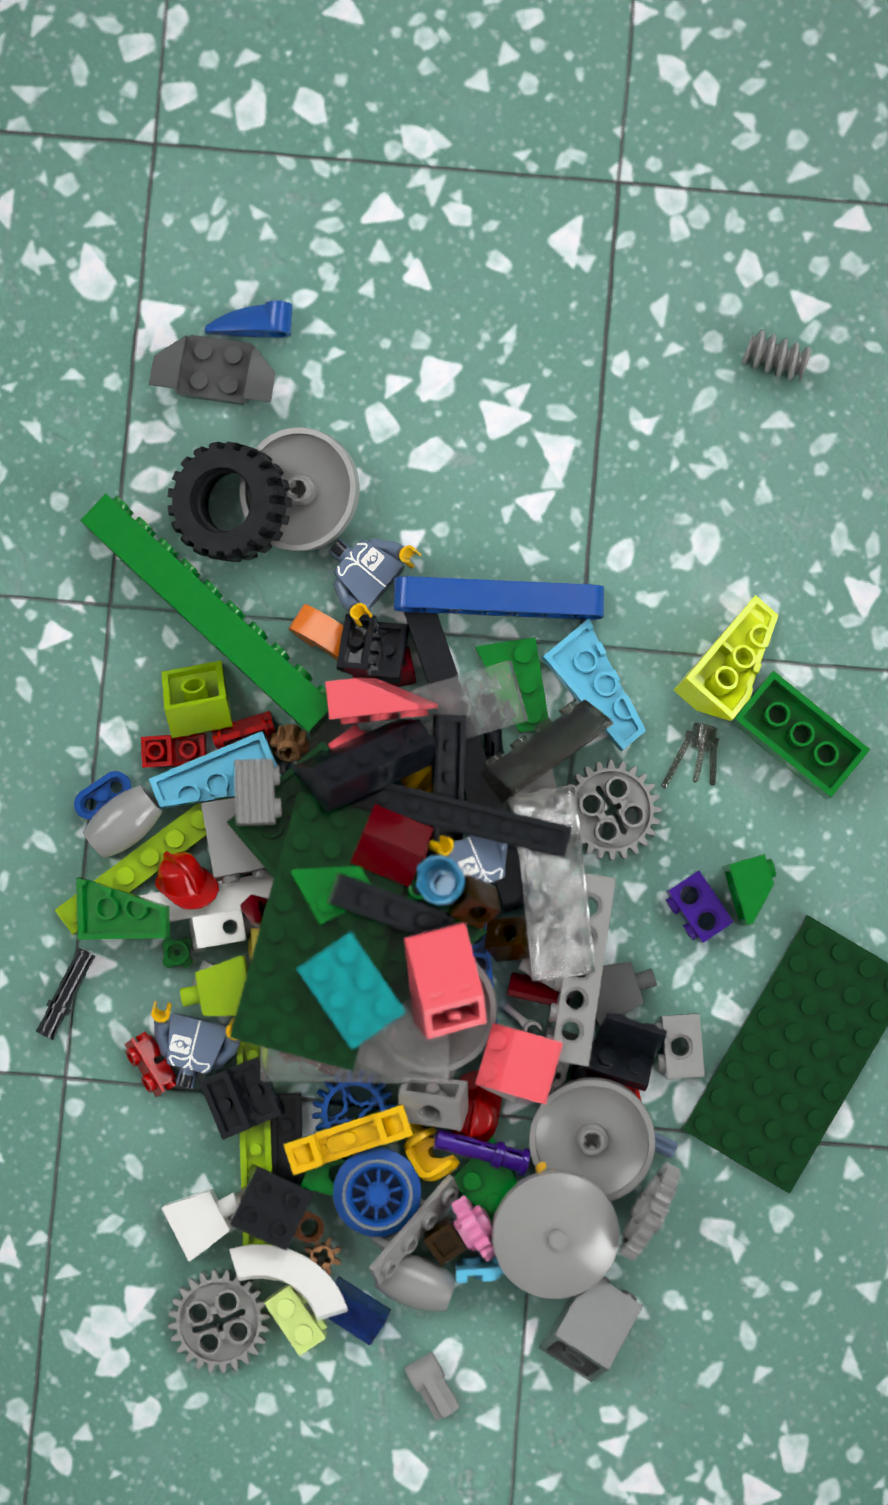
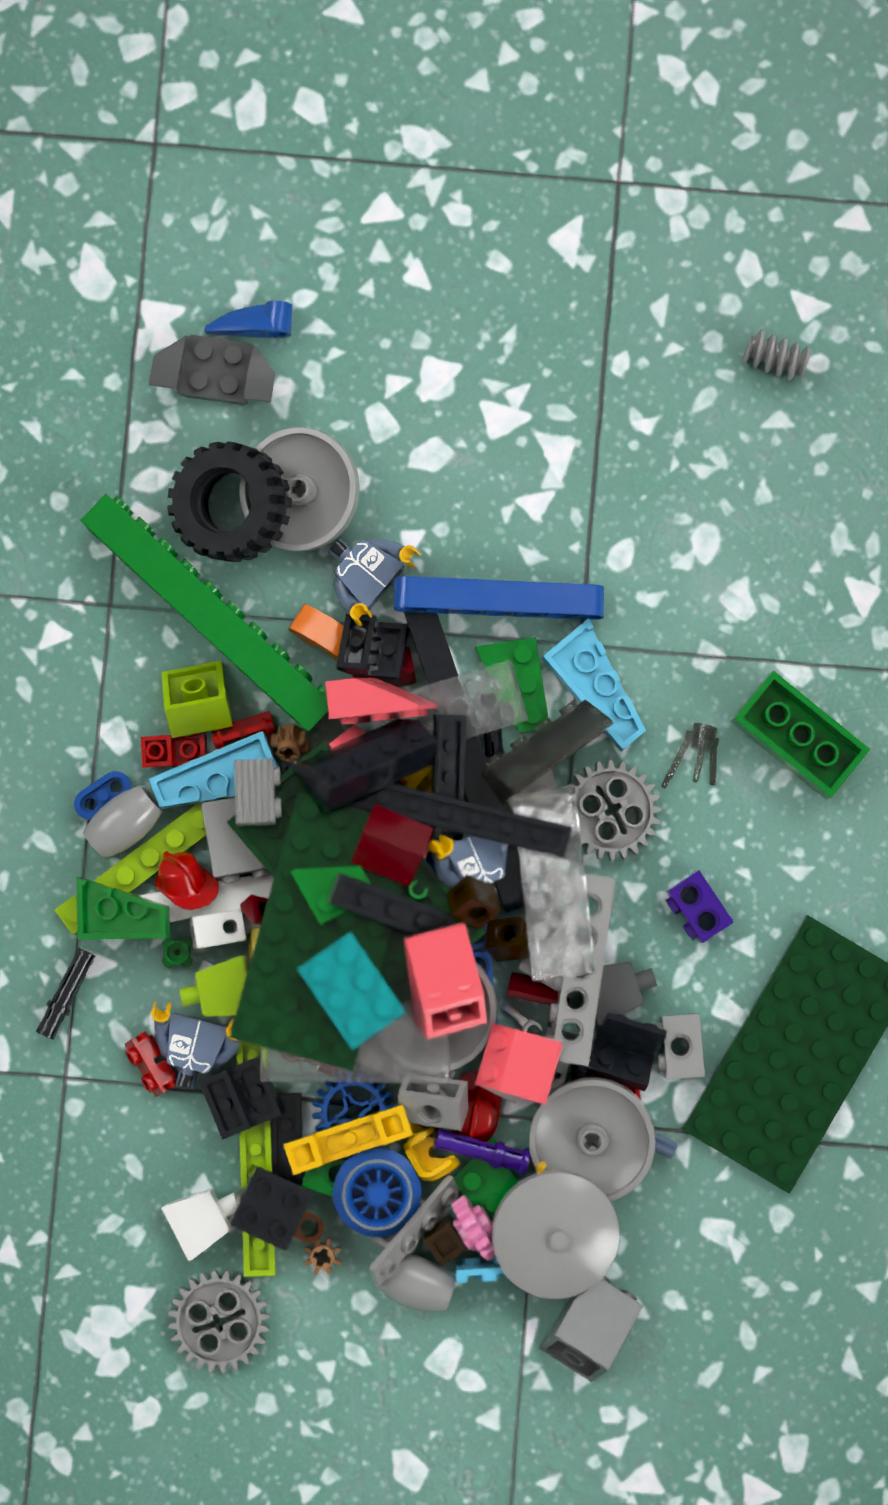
white tile [229,1245,348,1321] -> none
yellowish green brick [264,1284,328,1356] -> none
clear blue hinge [327,1276,391,1346] -> none
light grey piece [404,1351,460,1421] -> none
dark azure hair [416,855,465,906] -> none
light grey gear [618,1162,681,1261] -> none
neon yellow wedge [673,595,779,721] -> none
green slope [722,854,777,925] -> none

